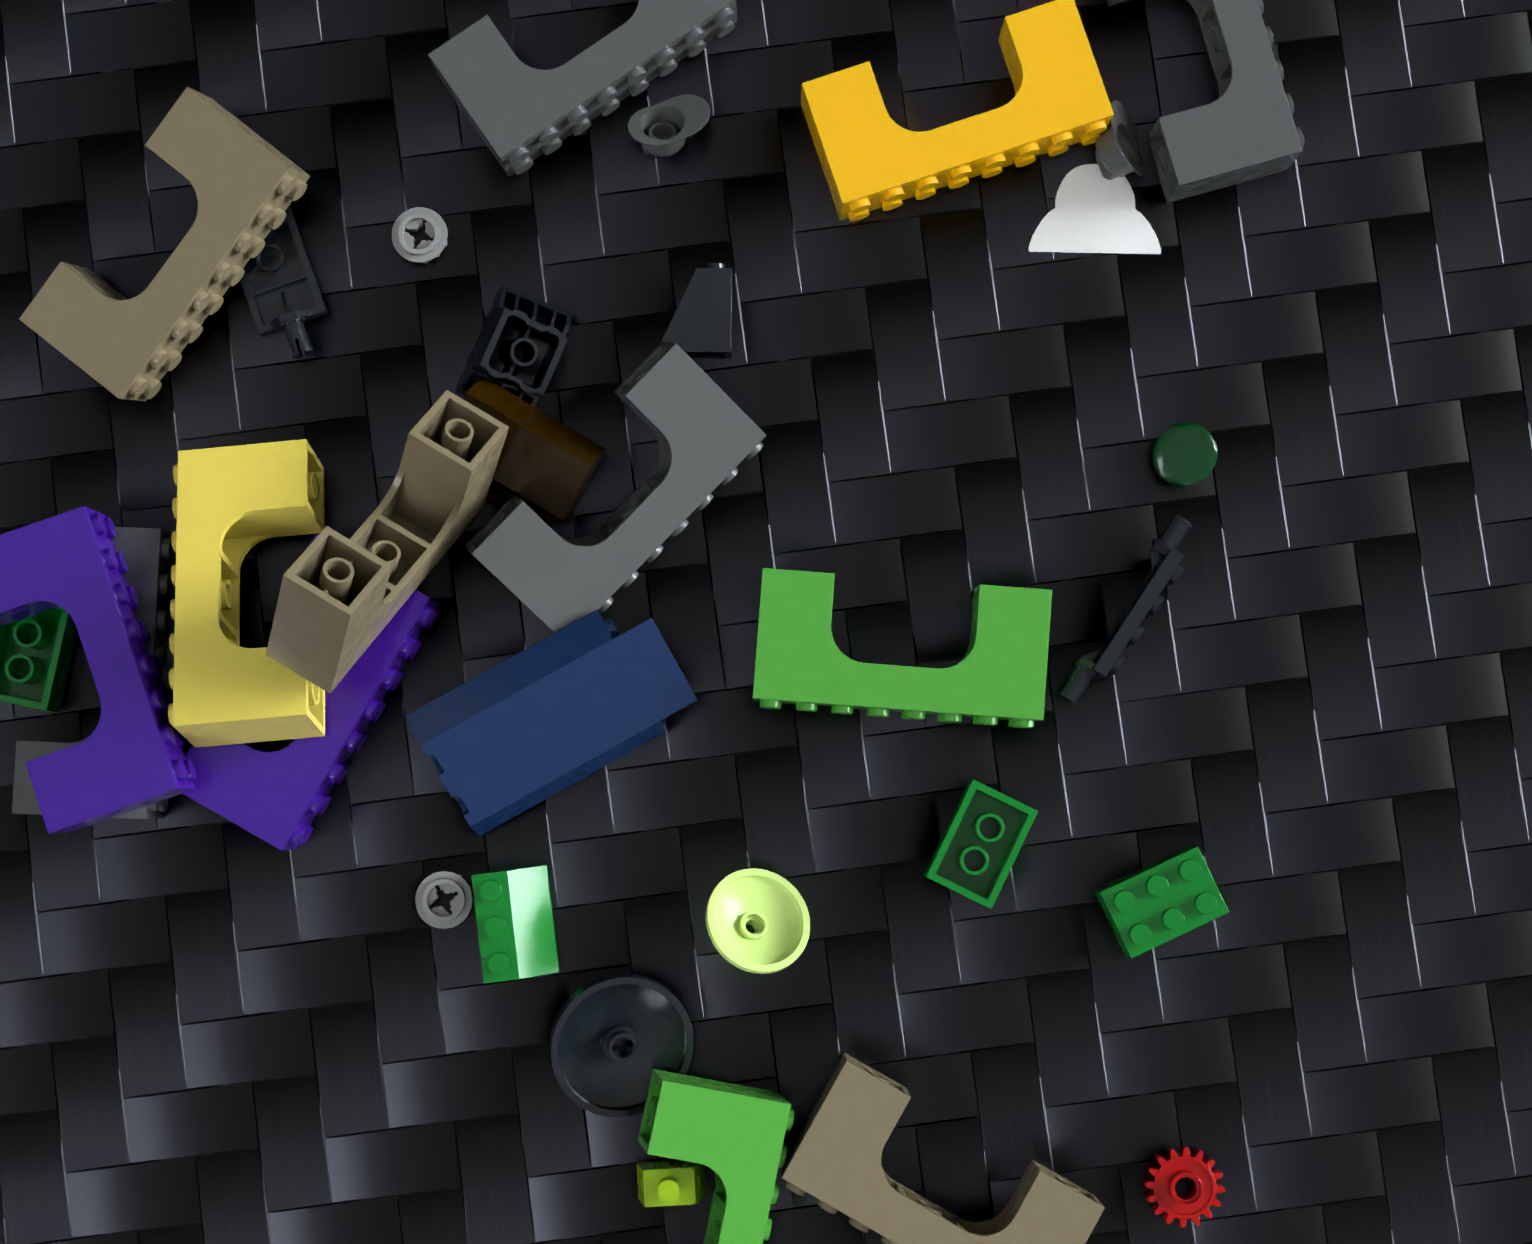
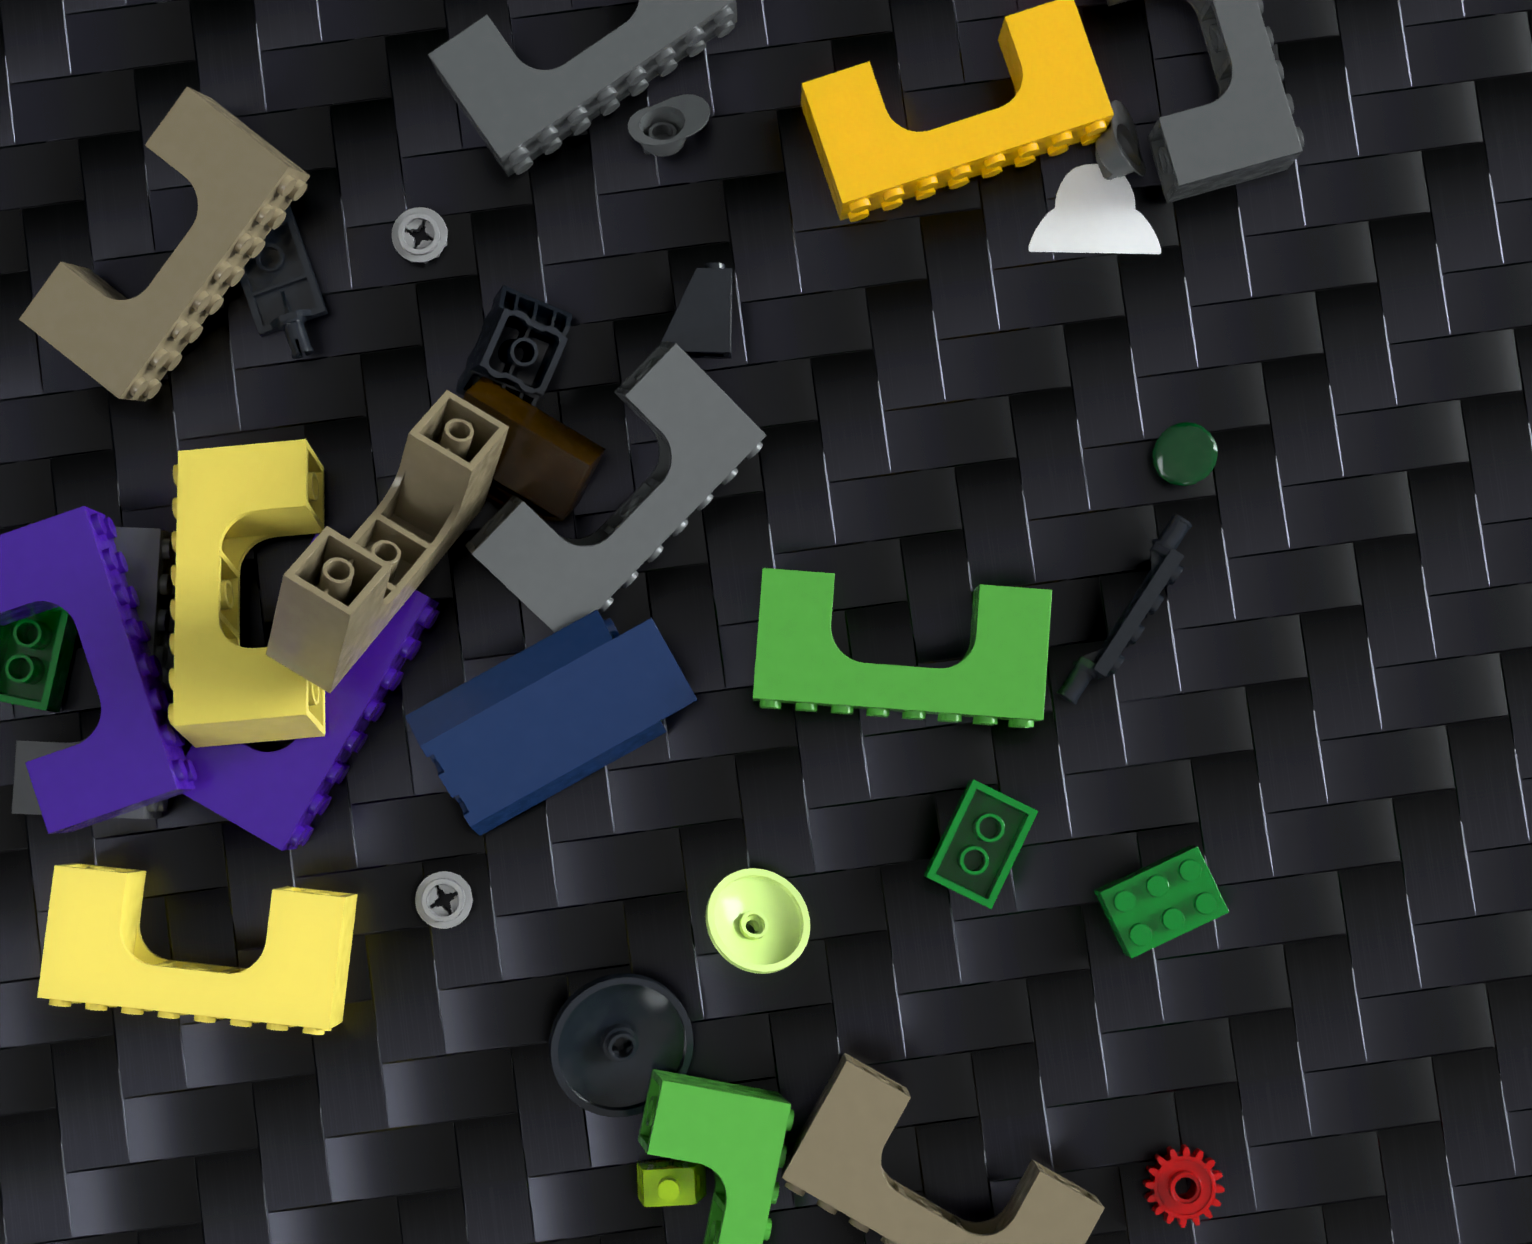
green slope [471,865,560,984] -> none
none -> light yellow arch [37,863,358,1035]

